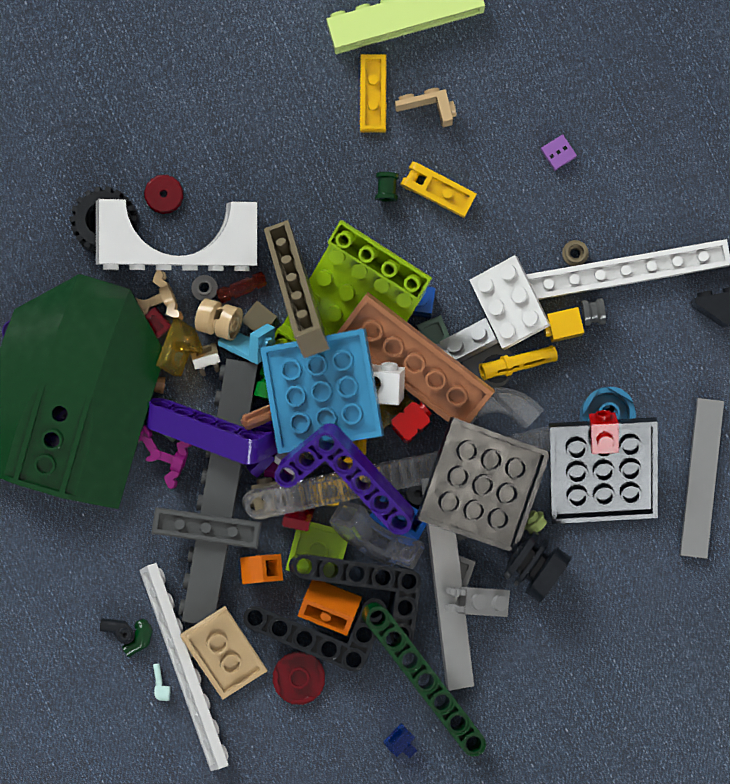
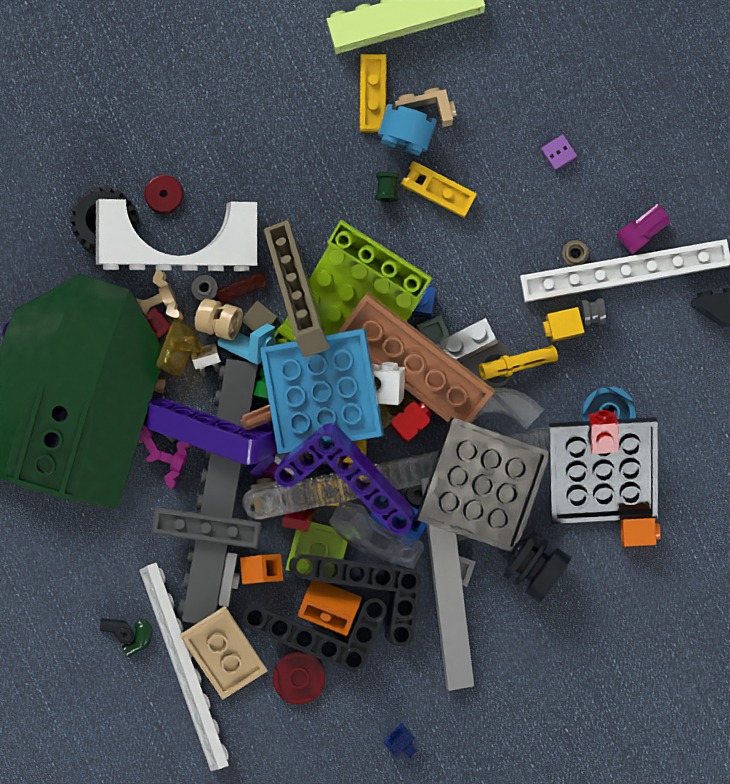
light aqua hand [153,663,171,701] -> none
dark green beam [362,602,486,757] -> none
light grey hinge [445,587,510,617] -> none
white plate [470,255,551,350] -> none
yellowish green plate [524,510,547,534] -> none
light grey tile [680,398,724,559] -> none
none -> light grey plate [218,553,240,607]
none -> dark azure brick [377,104,437,156]
none -> magenta piece [616,205,671,255]
none -> orange brick [620,518,660,547]

